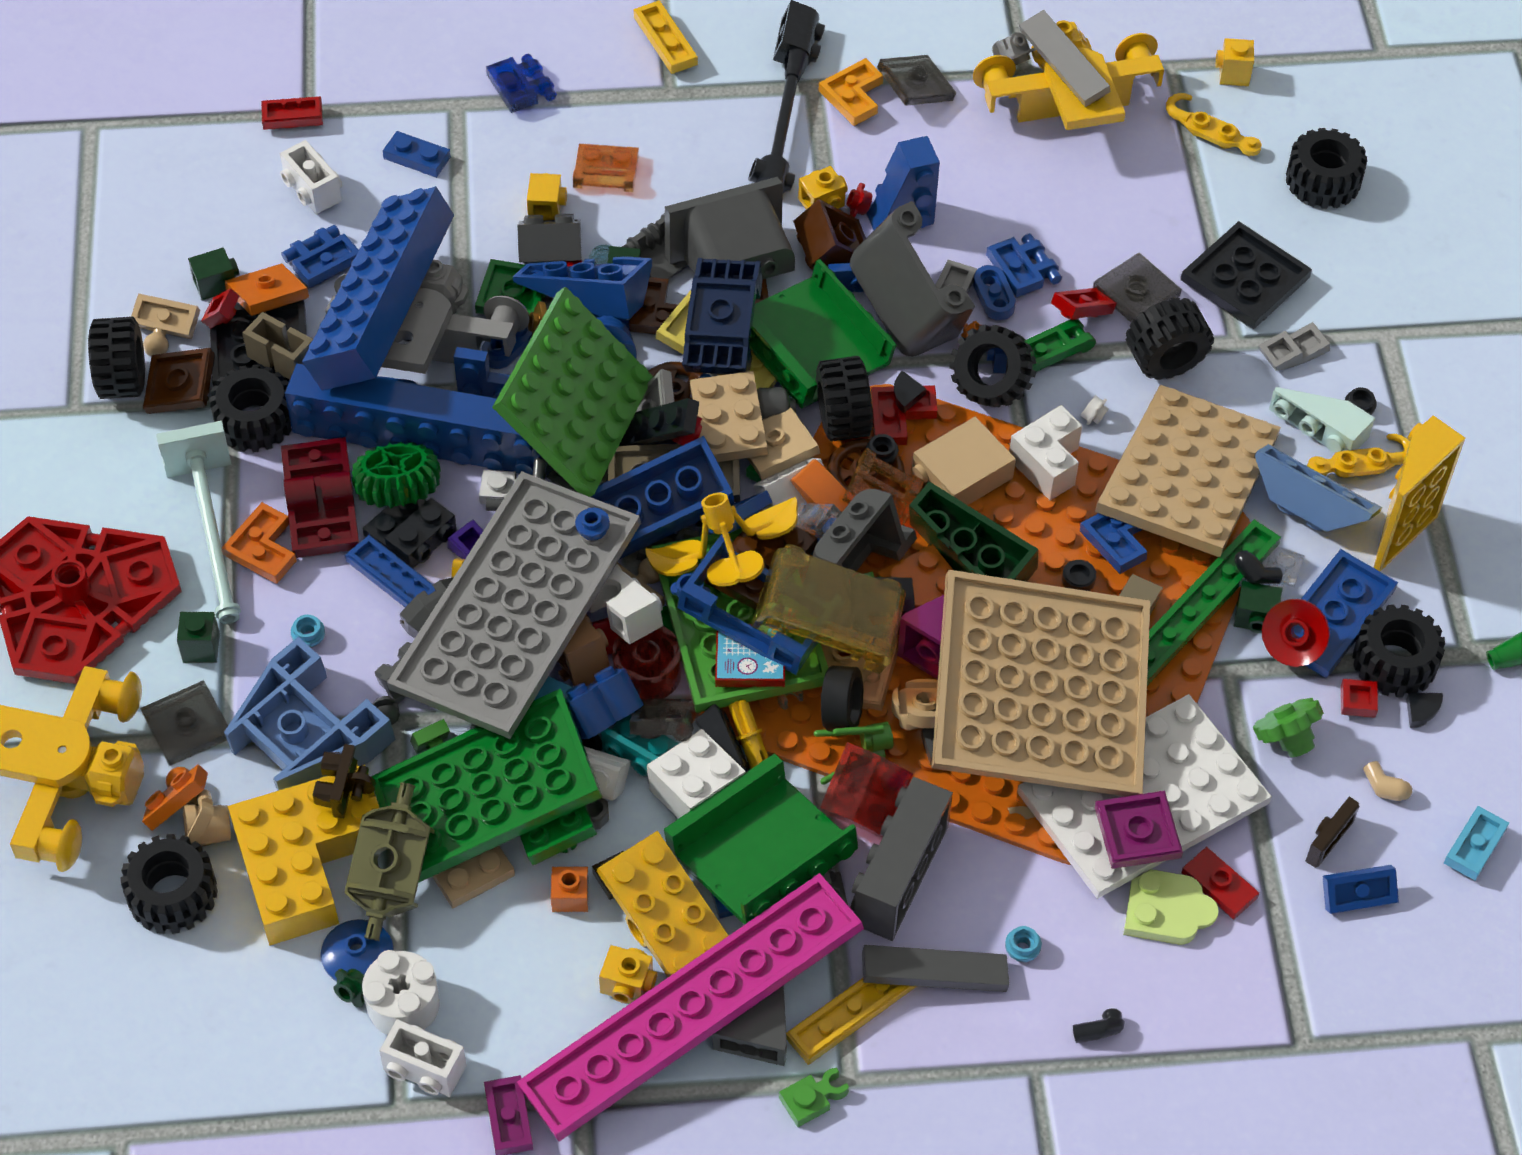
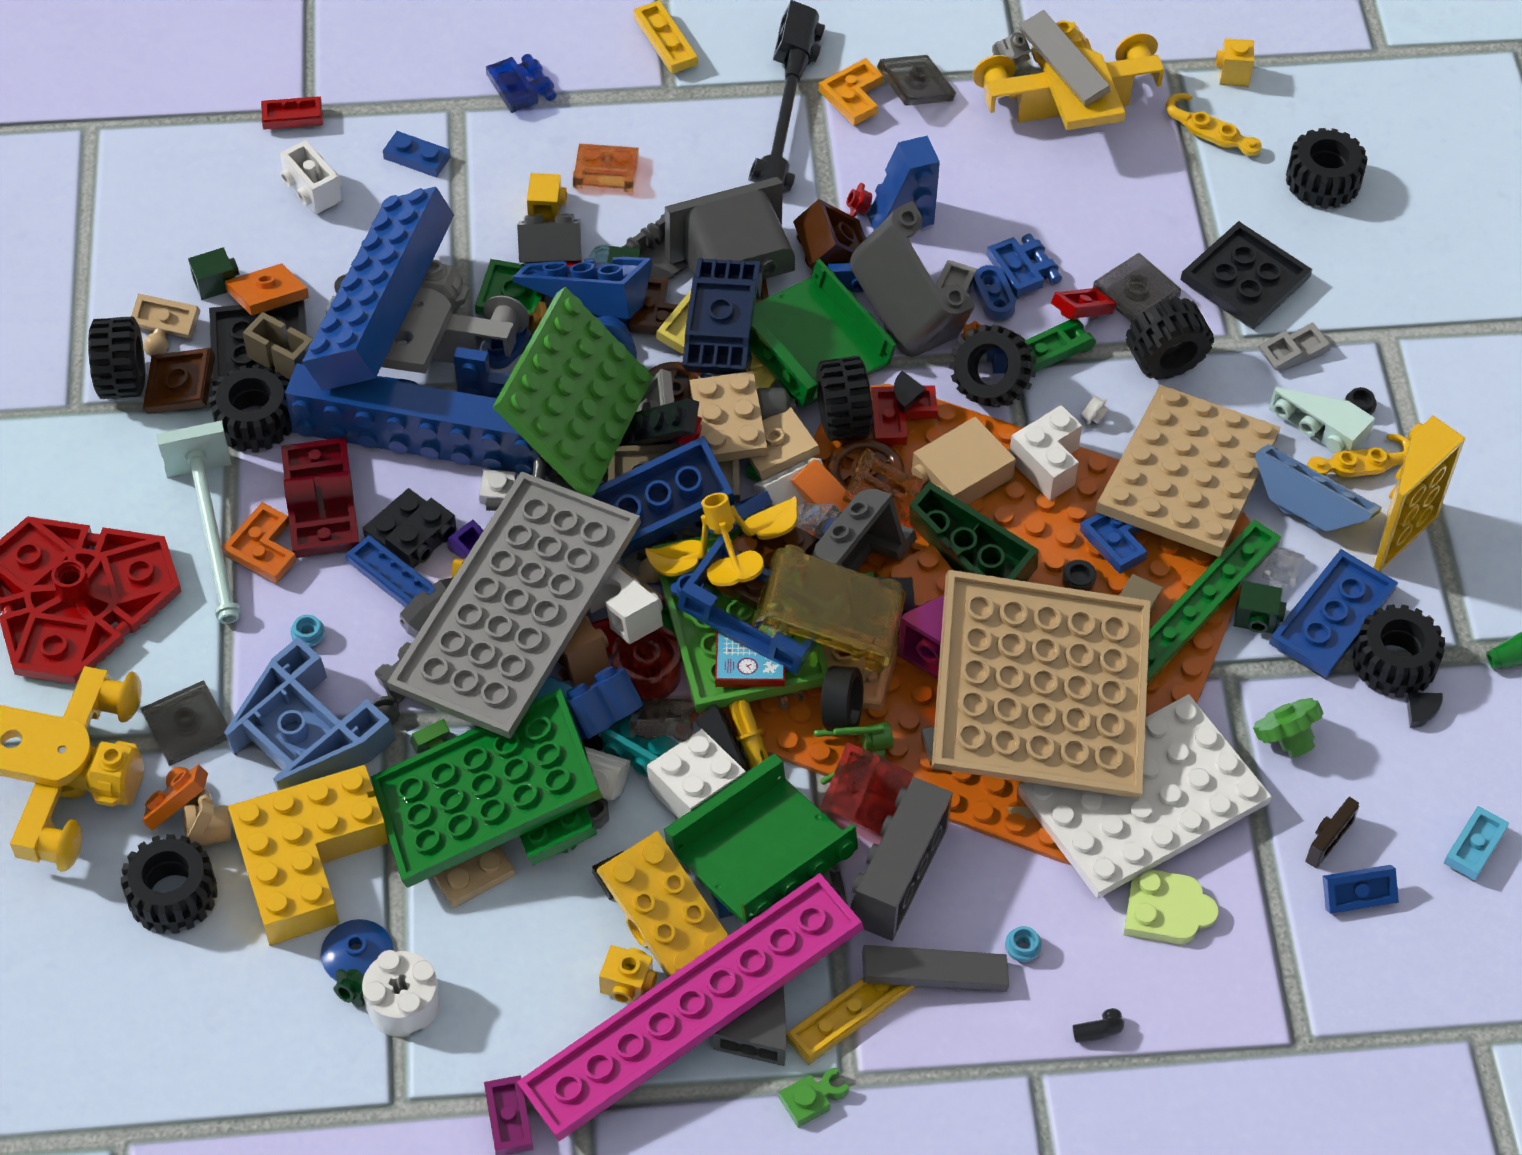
dark green brick [177,612,220,663] -> none
red plate [201,288,240,329] -> none
blue plate [281,225,359,288] -> none
dark brown hips [313,744,376,818] -> none
olive plate [344,782,435,941] -> none
green gear [352,441,441,509] -> none
white brick [379,1019,467,1097] -> none
orange plate [551,867,589,912] -> none
blue plate [575,507,610,541] -> none
yellow brick [798,166,848,209] -> none
black plate [866,434,899,465] -> none
tan plate [891,679,938,730] -> none
magenta plate [1094,791,1183,869] -> none
red plate [1181,846,1259,920] -> none
black arm [1234,550,1283,584] -> none
red dish [1262,599,1330,667] -> none
red plate [1341,679,1378,718] -> none
tan arm [1363,761,1412,801] -> none

